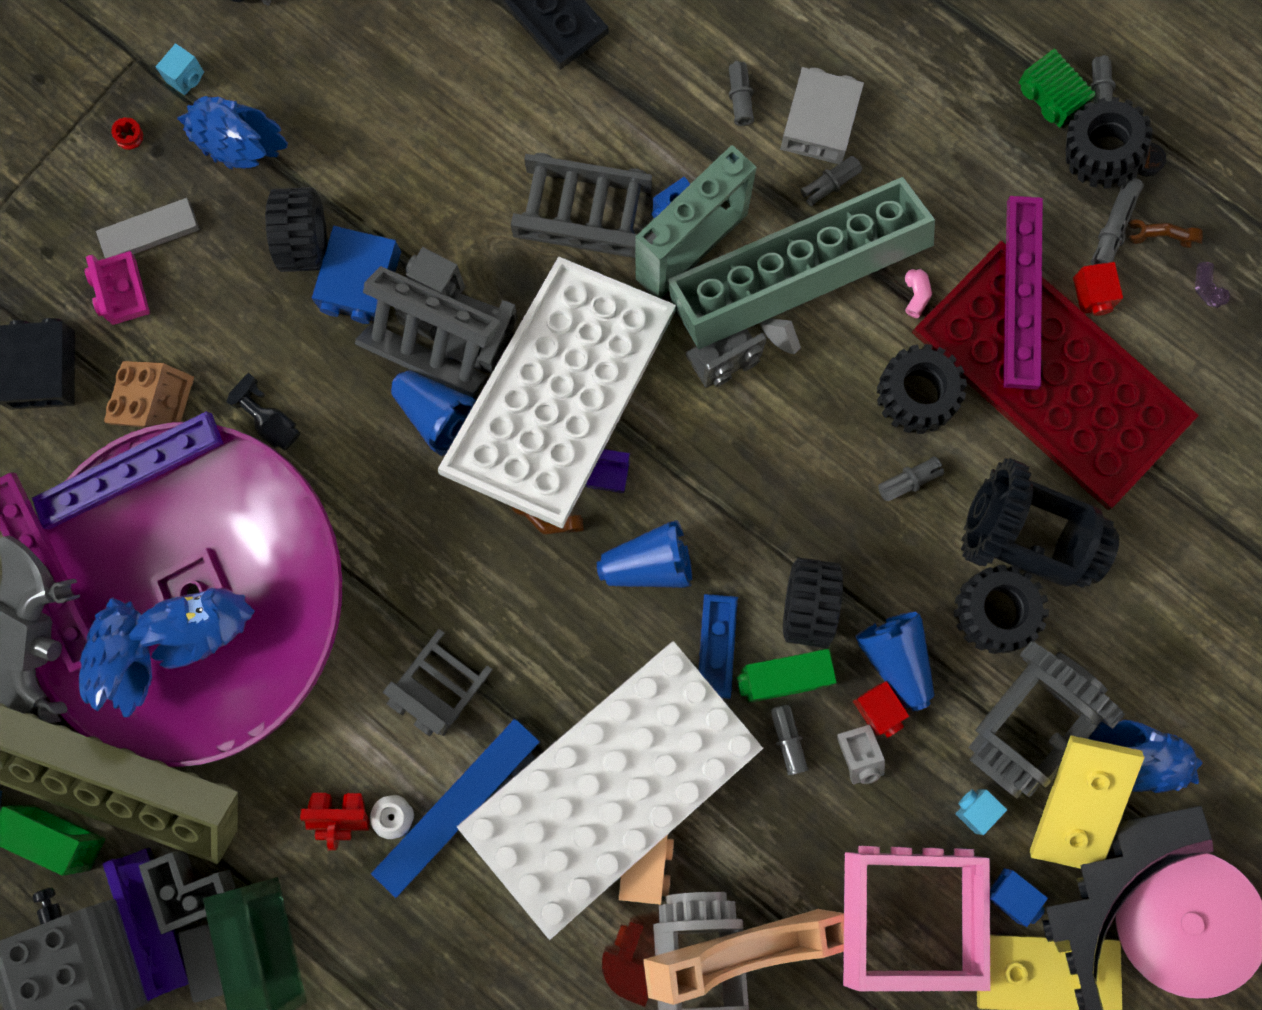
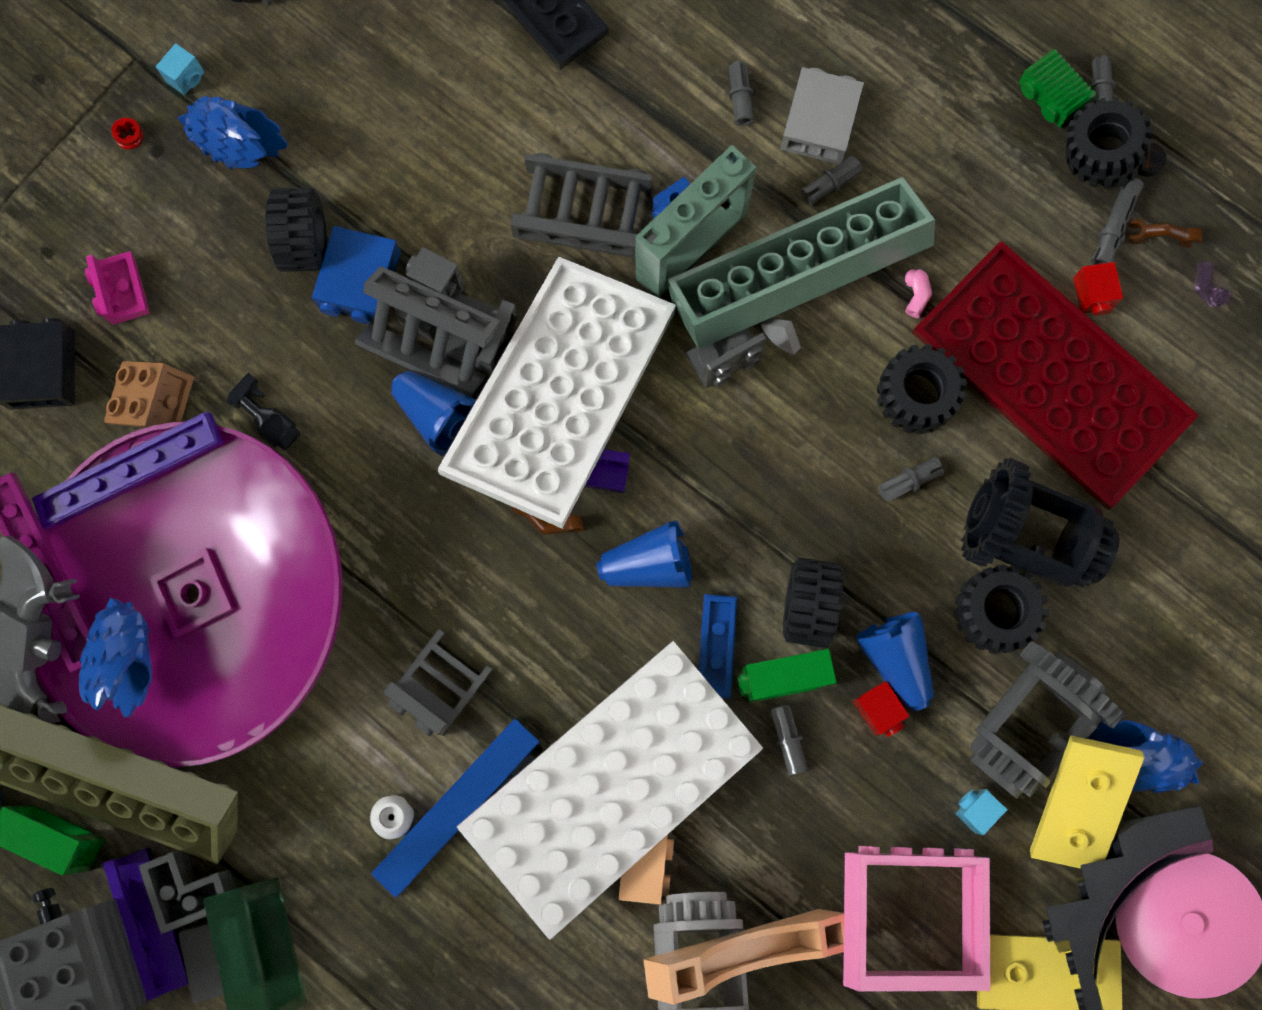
light grey tile [96,198,200,258] -> none
blue head [129,588,255,669] -> none
red hips [300,793,370,851] -> none
clear red brick [602,918,648,1007] -> none
light grey bracket [837,724,885,784] -> none
blue brick [990,868,1048,927] -> none
magenta plate [1004,196,1043,390] -> none

